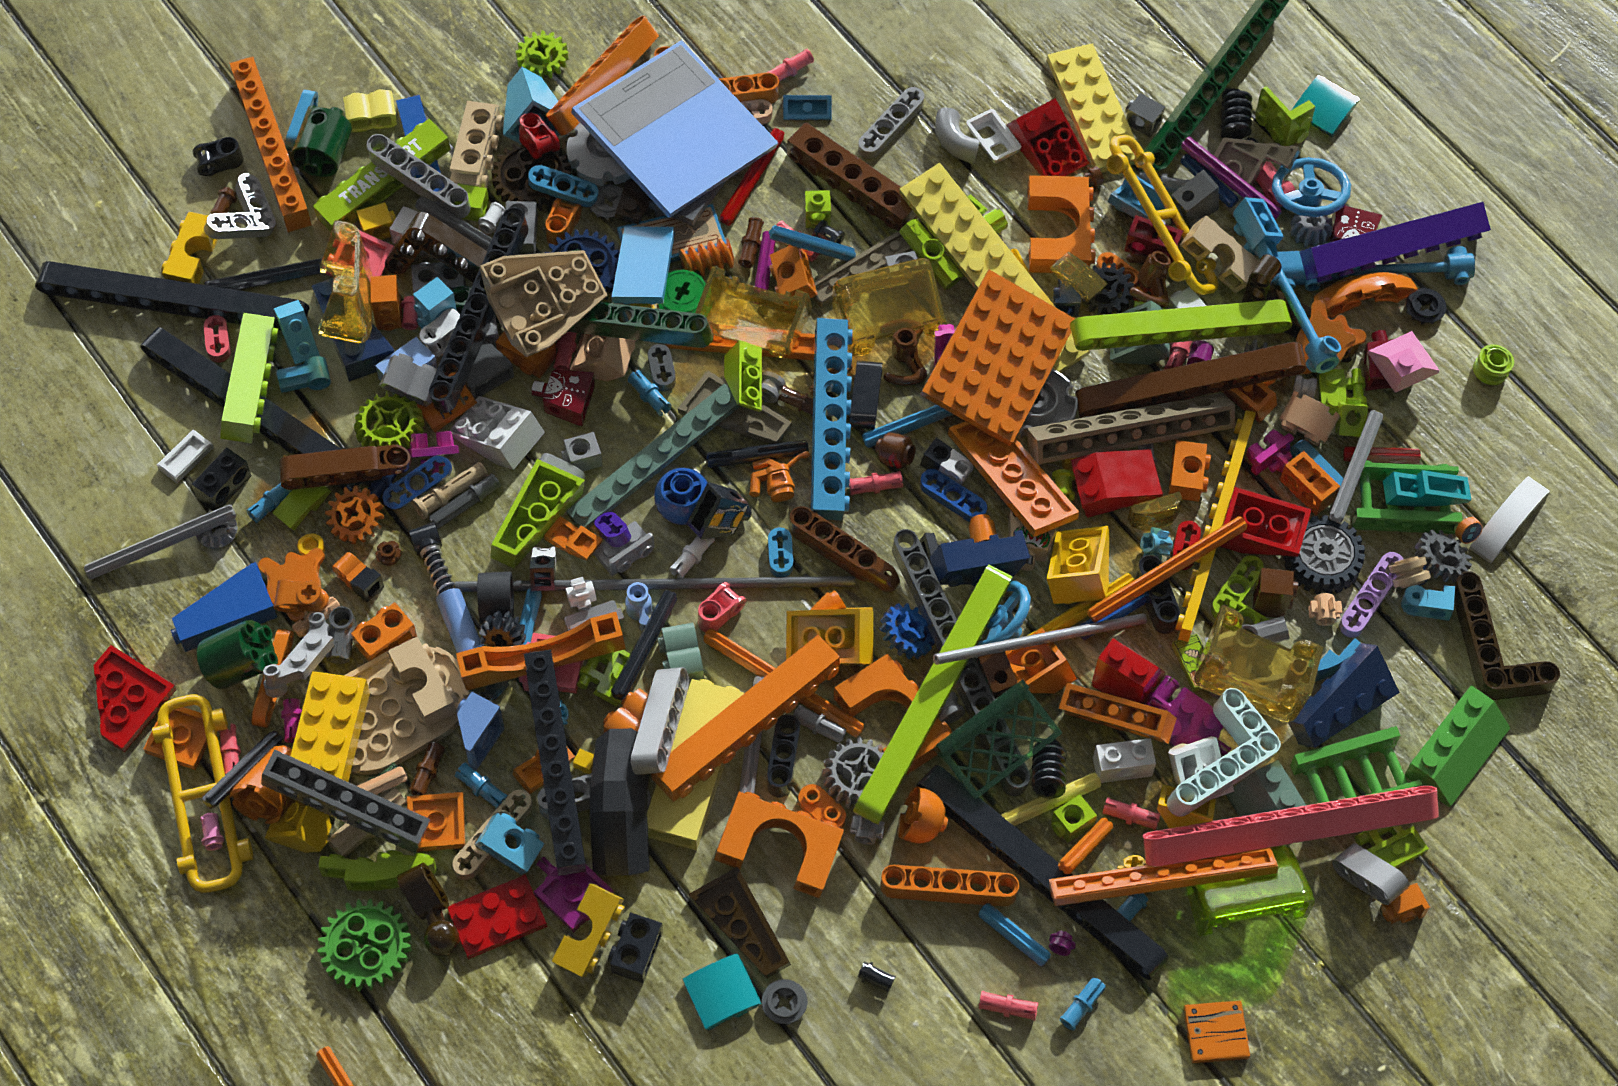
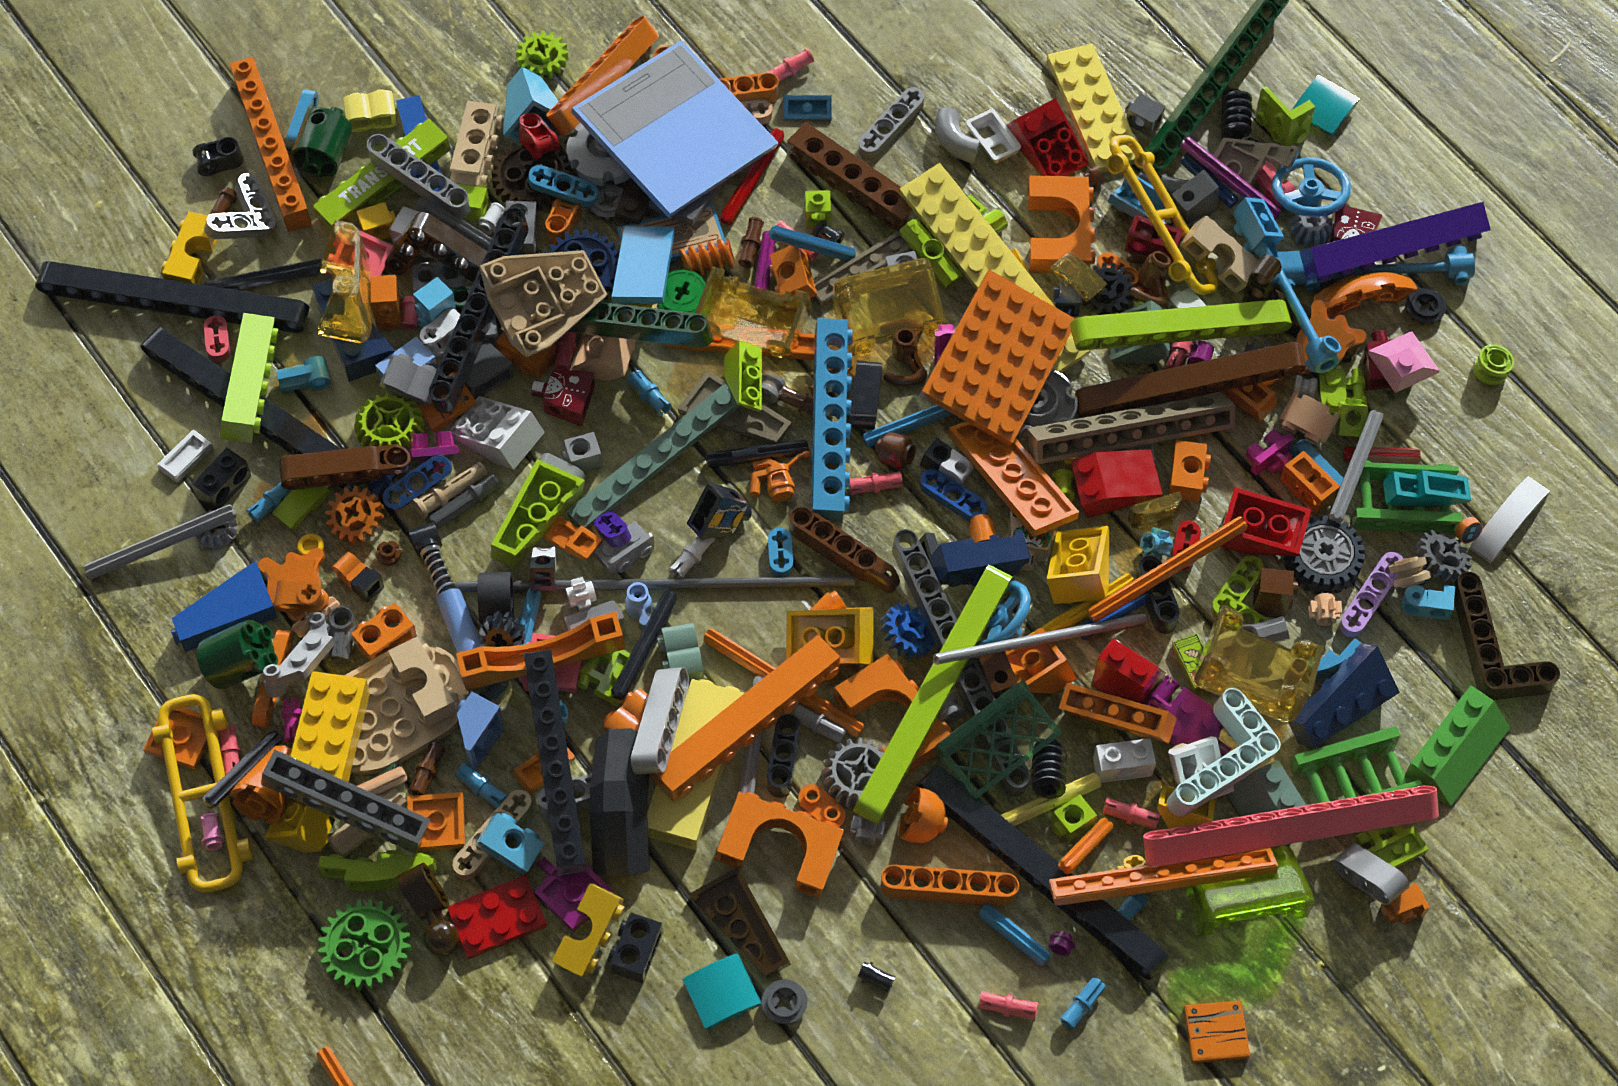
red plate [93,645,177,753] -> none
medium azure brick [274,300,320,364] -> none
yellow piece [573,749,594,774] -> none
dark grey beam [648,344,676,392] -> none
blue wheel [654,468,708,525] -> none
coral piece [698,582,747,633] -> none
yellow plate [1175,410,1256,642] -> none

